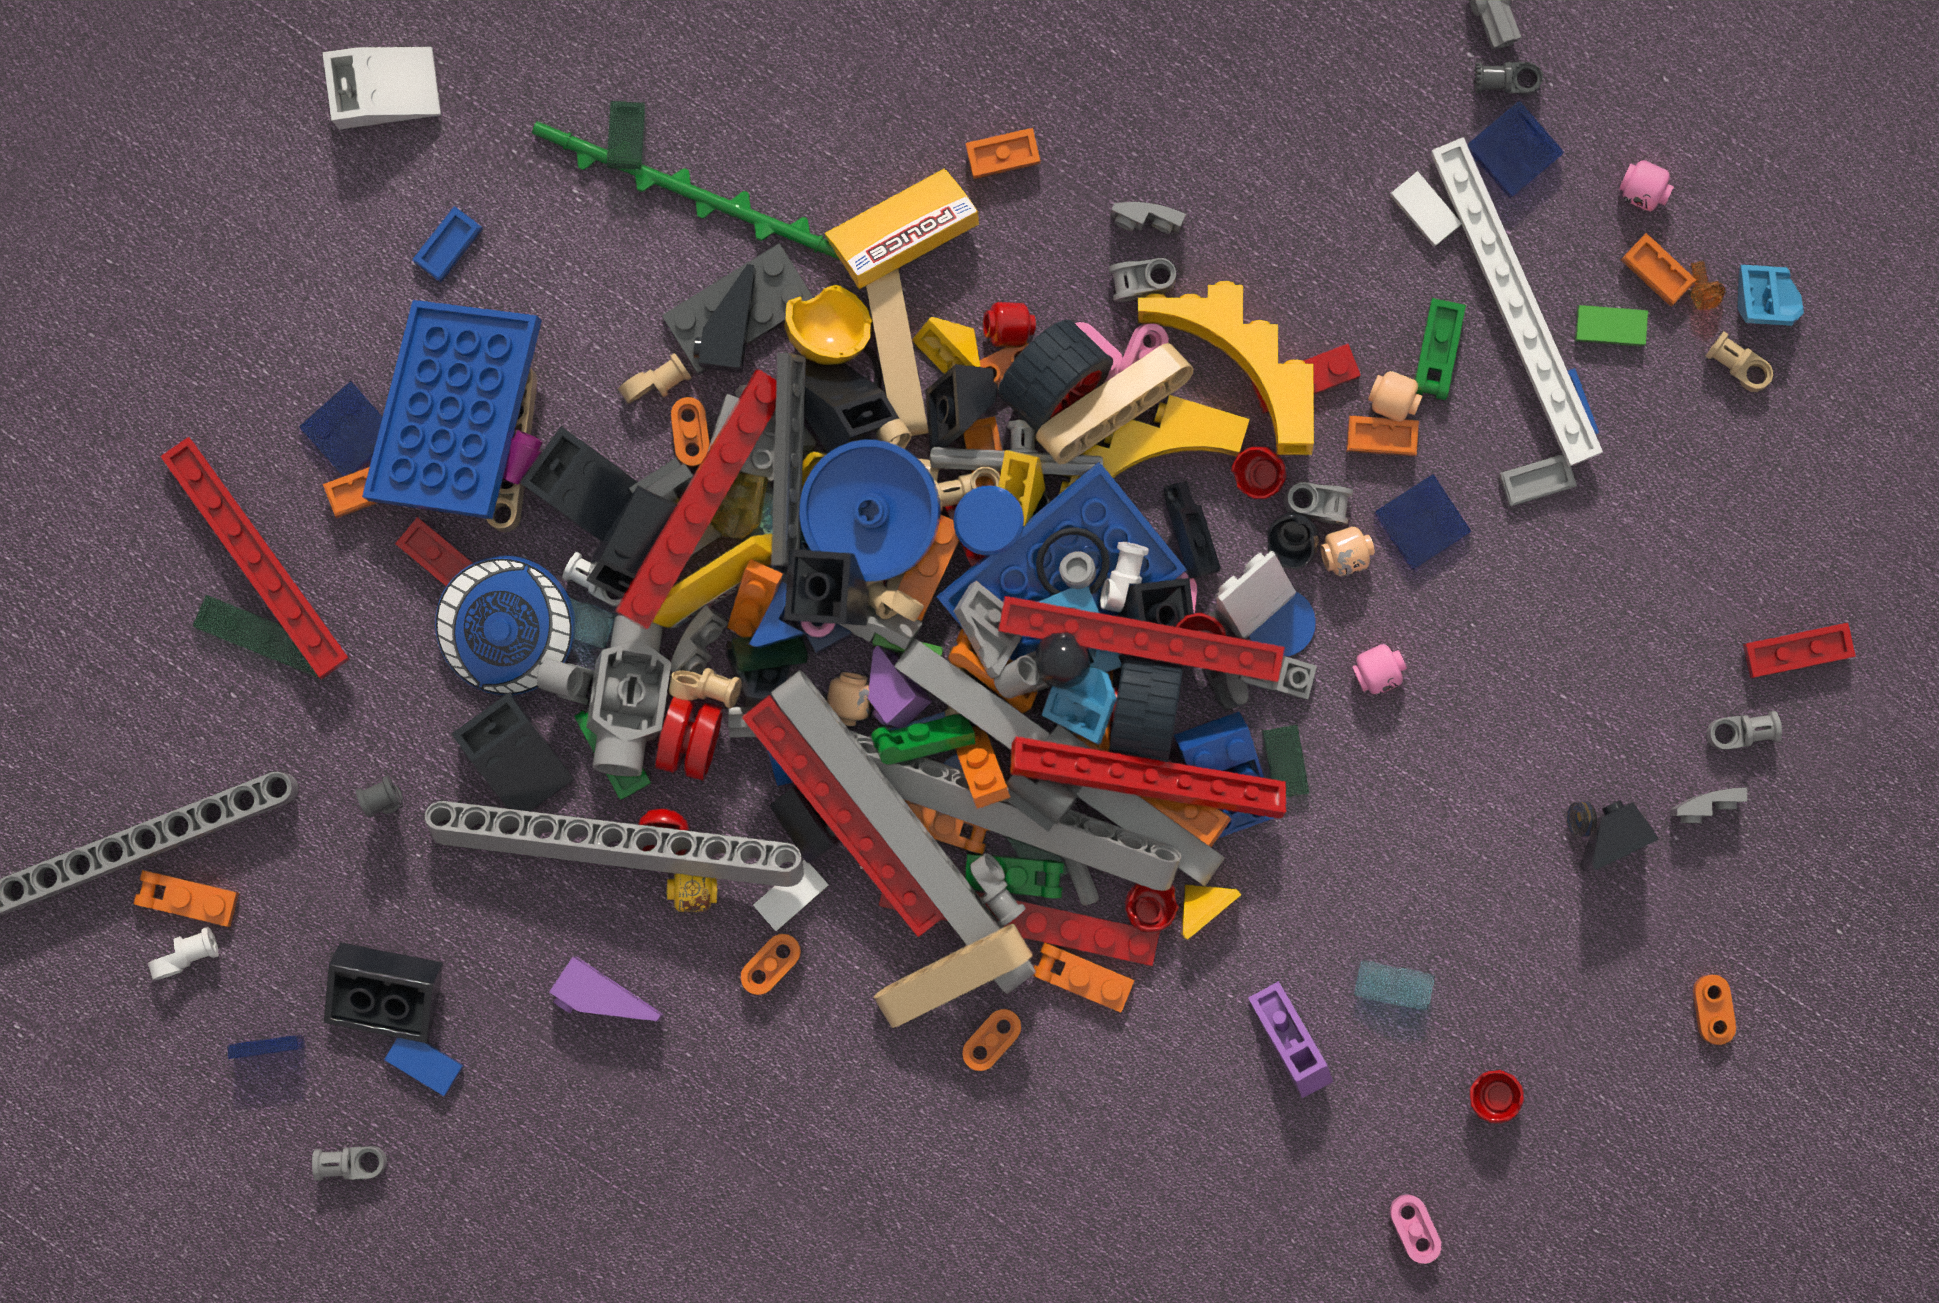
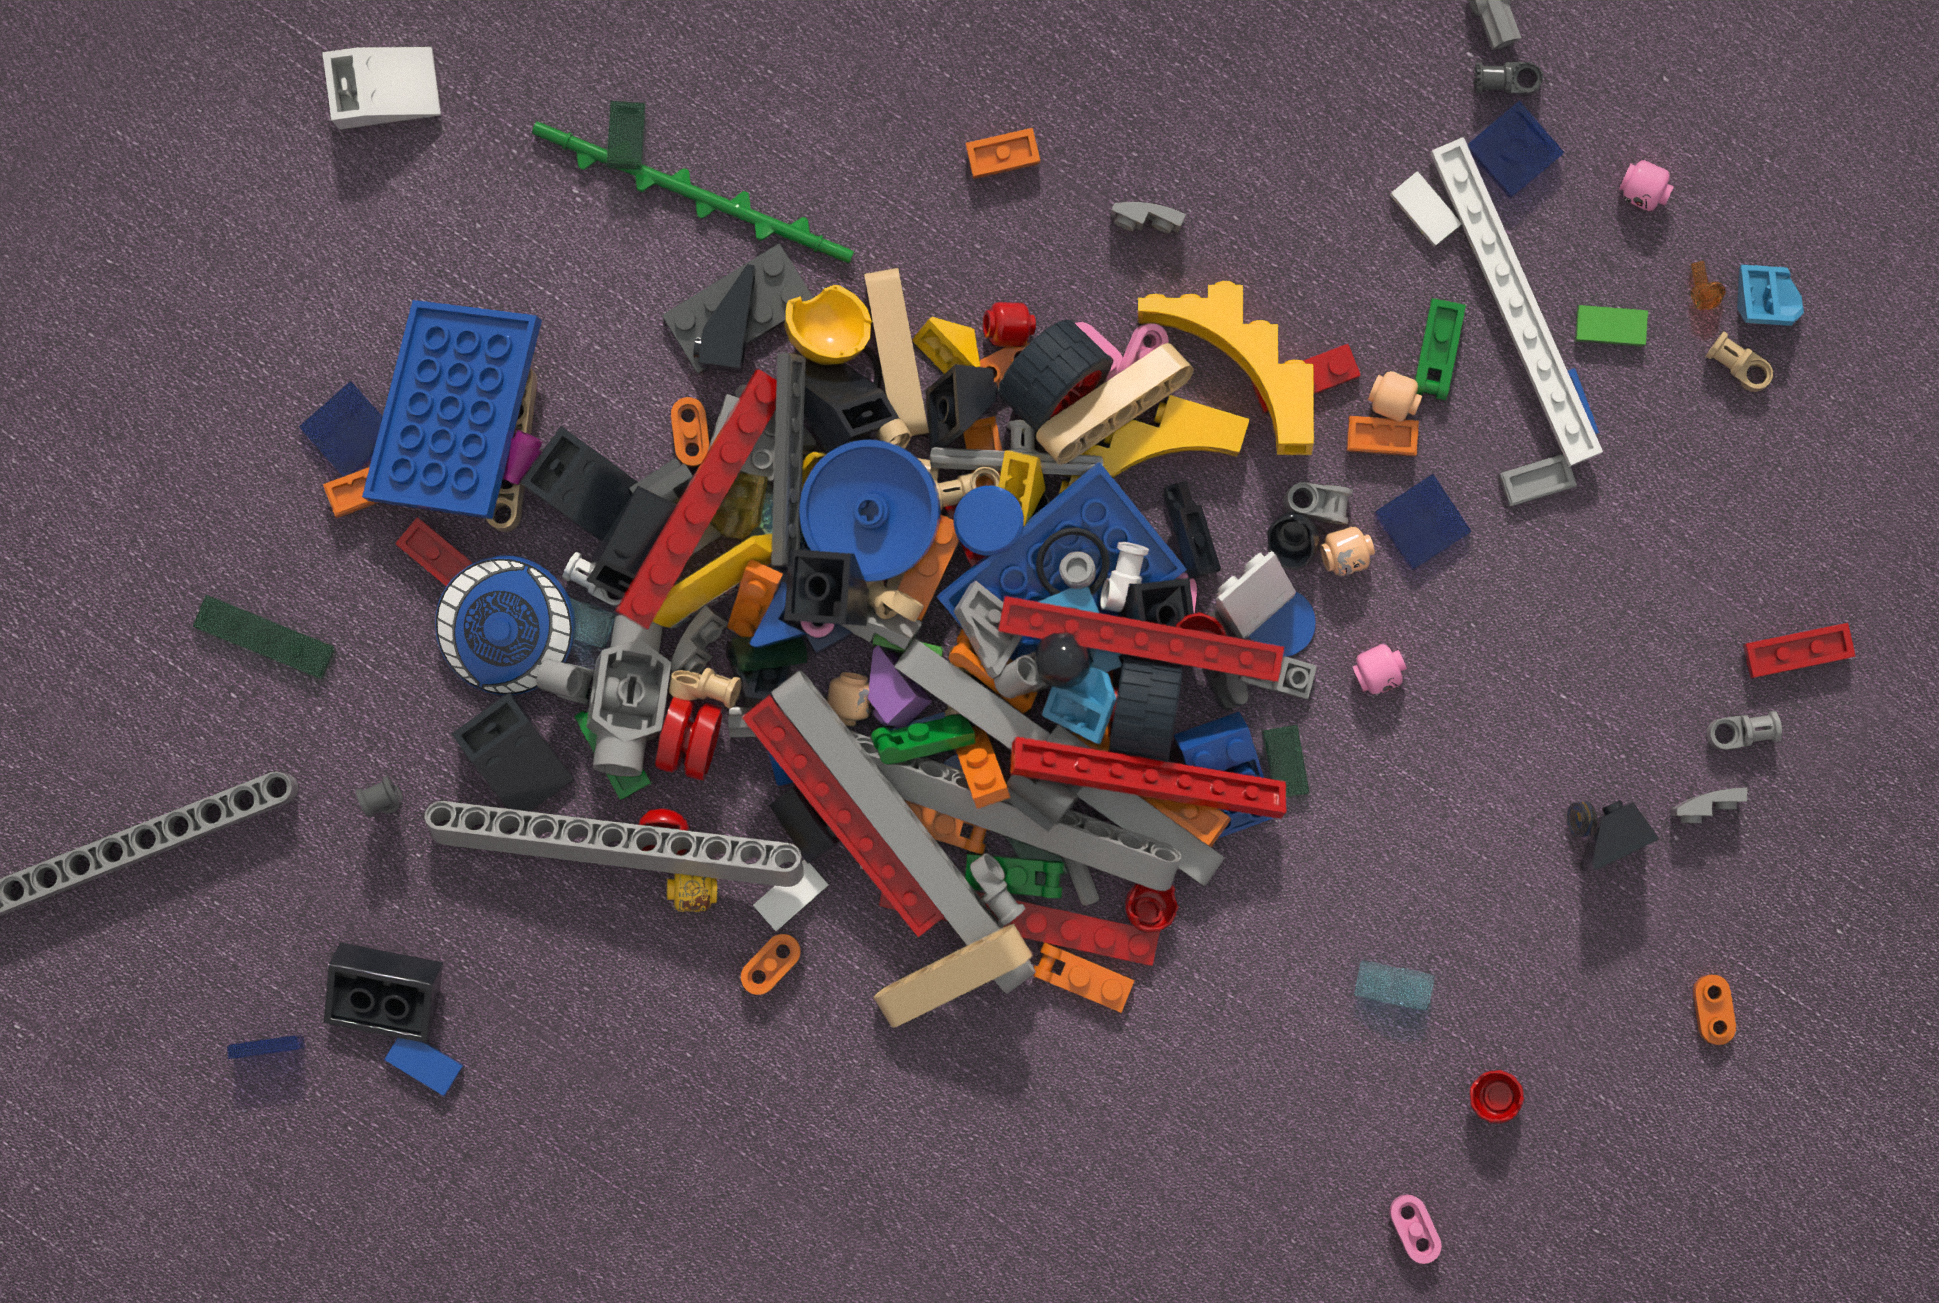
orange plate [133,870,239,927] -> none
white connector [148,927,219,980] -> none
red plate [160,437,350,680] -> none
light grey connector [312,1146,387,1181] -> none
blue tile [412,206,483,283] -> none
medium lavender slope [550,956,664,1021] -> none
tan connector [618,353,692,404] -> none
yellow slope [825,169,979,289] -> none
orange plate [962,1009,1021,1071] -> none
light grey piece [1108,258,1176,302] -> none
yellow slope [1181,885,1241,940] -> none
red hair [1231,447,1287,499] -> none
medium lavender slope [1248,981,1333,1098] -> none
orange plate [1621,233,1696,306] -> none

